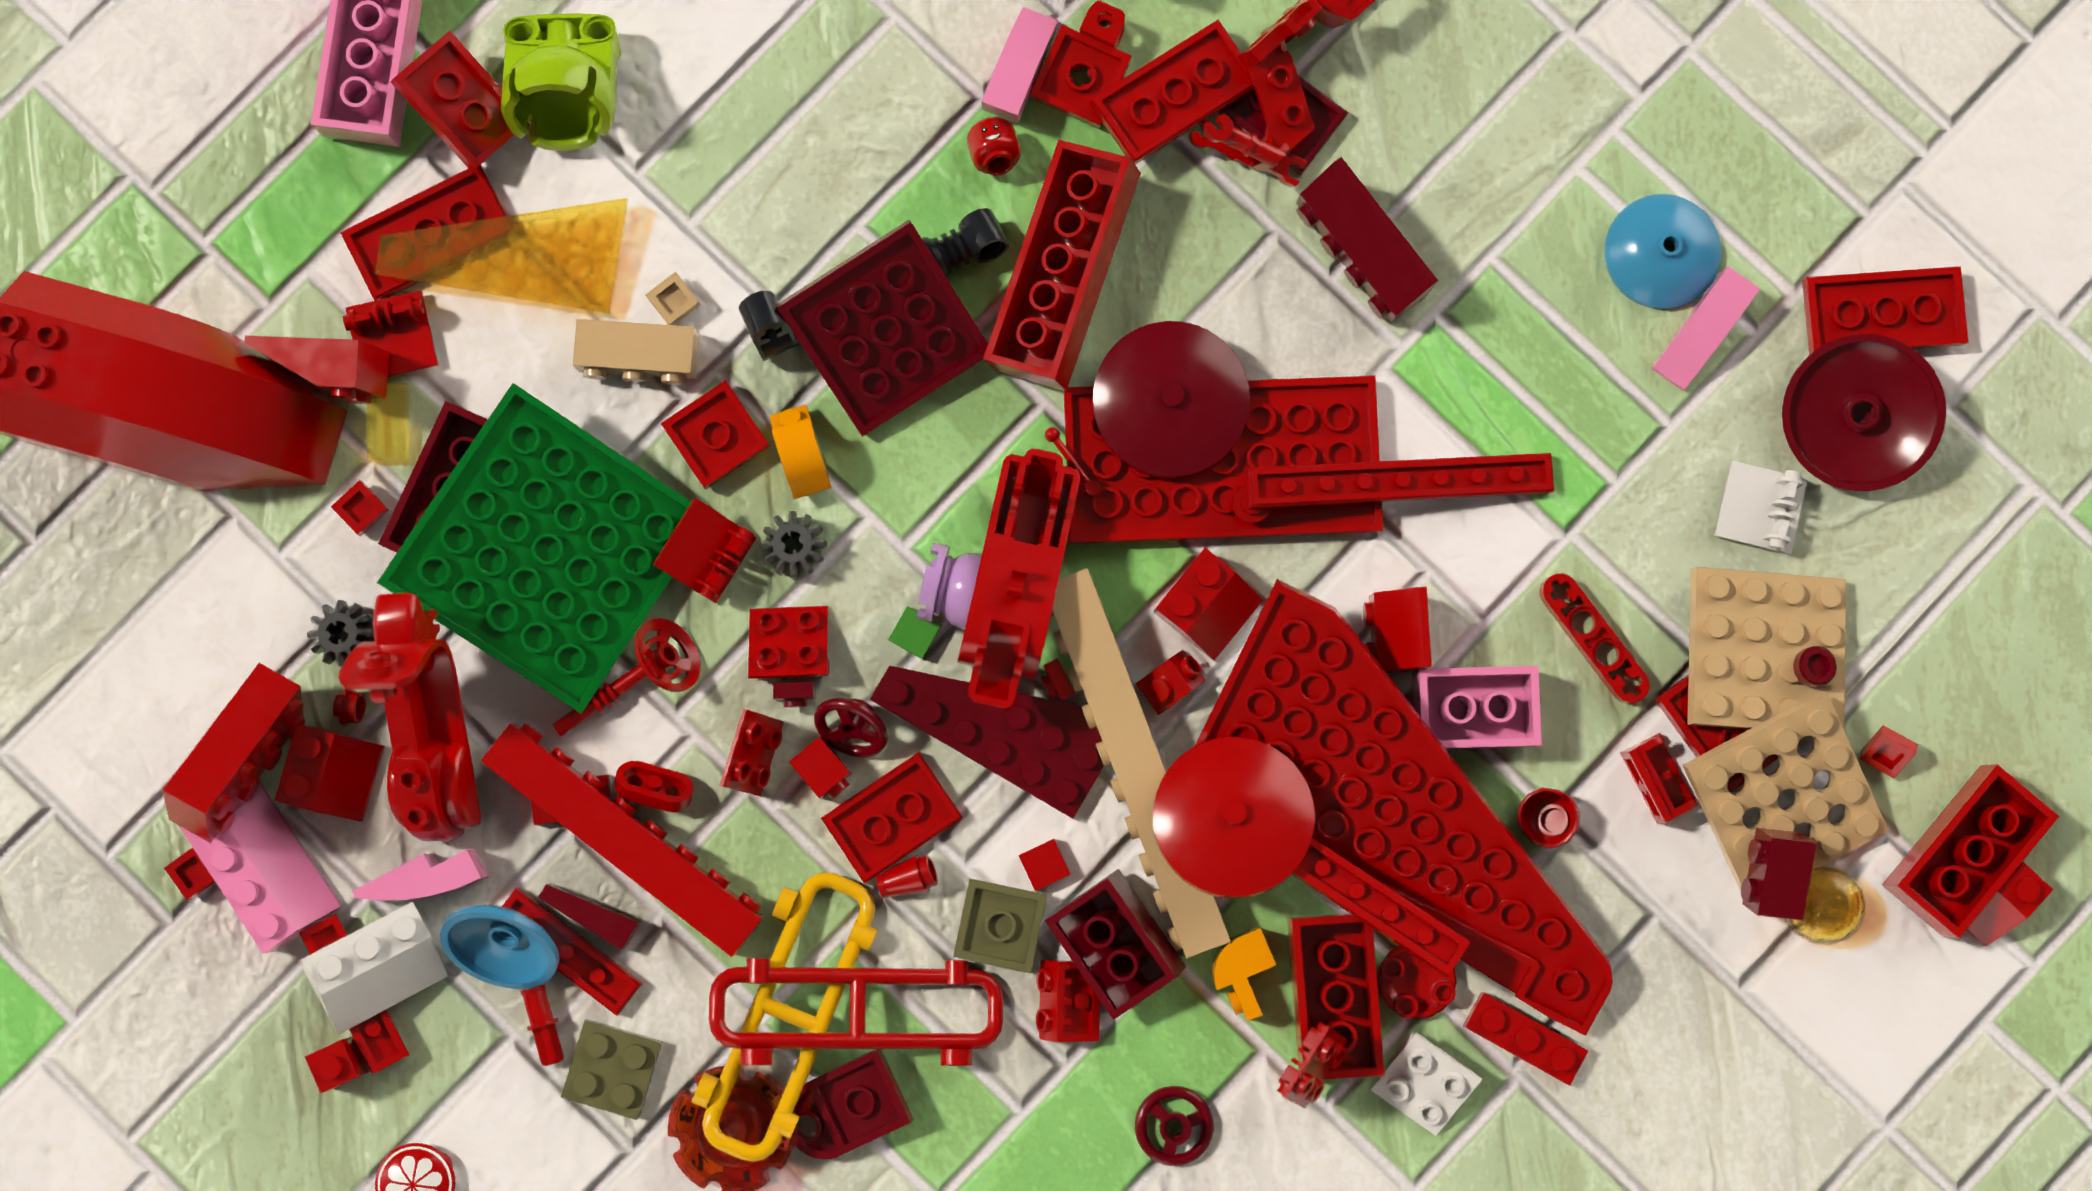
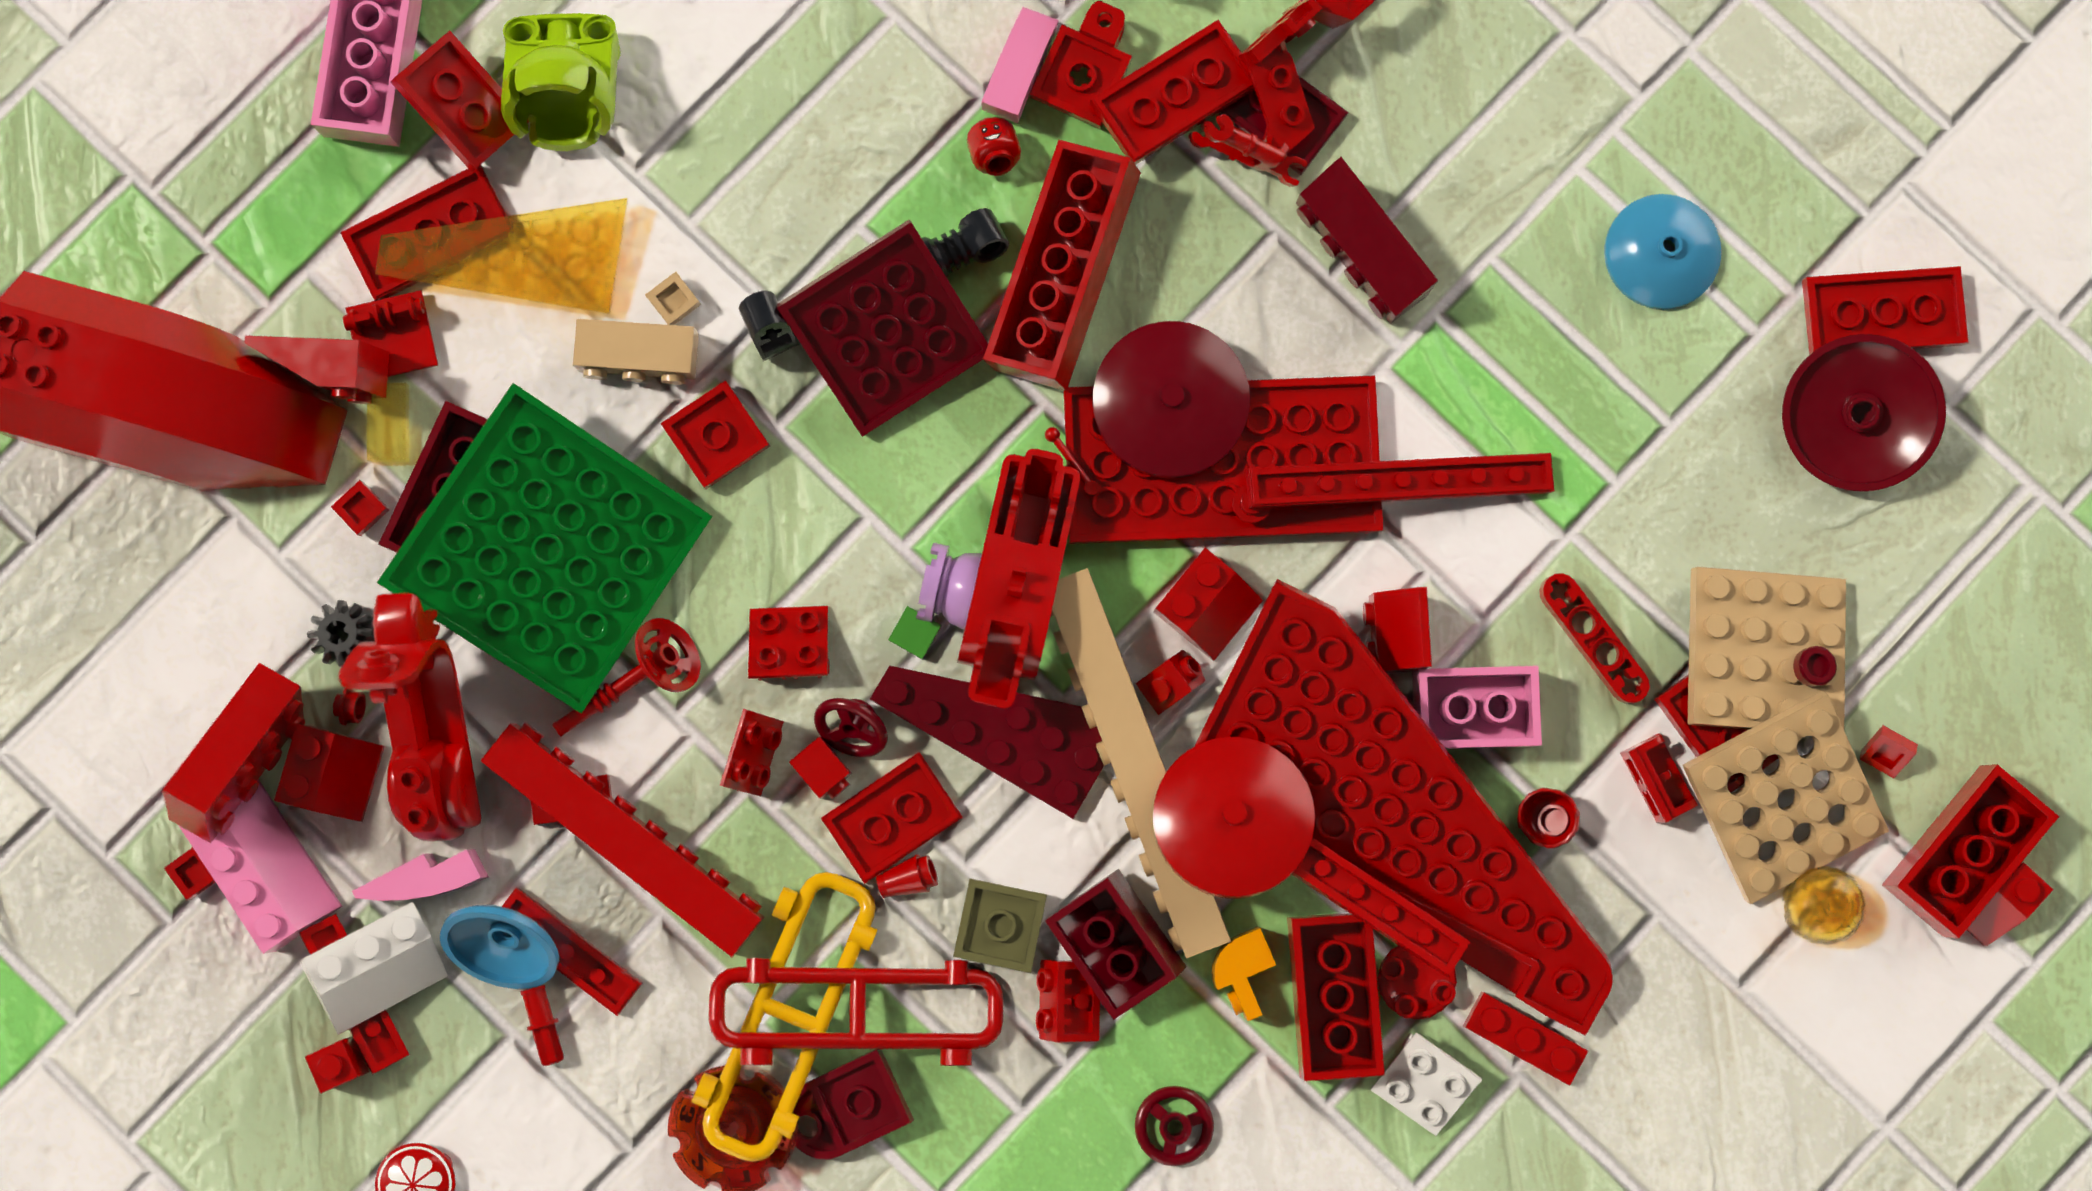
dark red piece [537,883,642,950] -> none
olive plate [561,1019,663,1120] -> none
red plate [615,761,694,812] -> none
red hinge [653,497,757,604] -> none
dark grey gear [760,511,828,579] -> none
light orange brick [769,404,832,499] -> none
dark red plate [773,682,816,708] -> none
red tile [1018,839,1071,891] -> none
red plate [1040,658,1076,702] -> none
red hinge [1277,1022,1348,1108] -> none
bright pink slope [1651,266,1761,391] -> none
white hinge [1714,460,1808,554] -> none
dark red brick [1741,828,1817,920] -> none

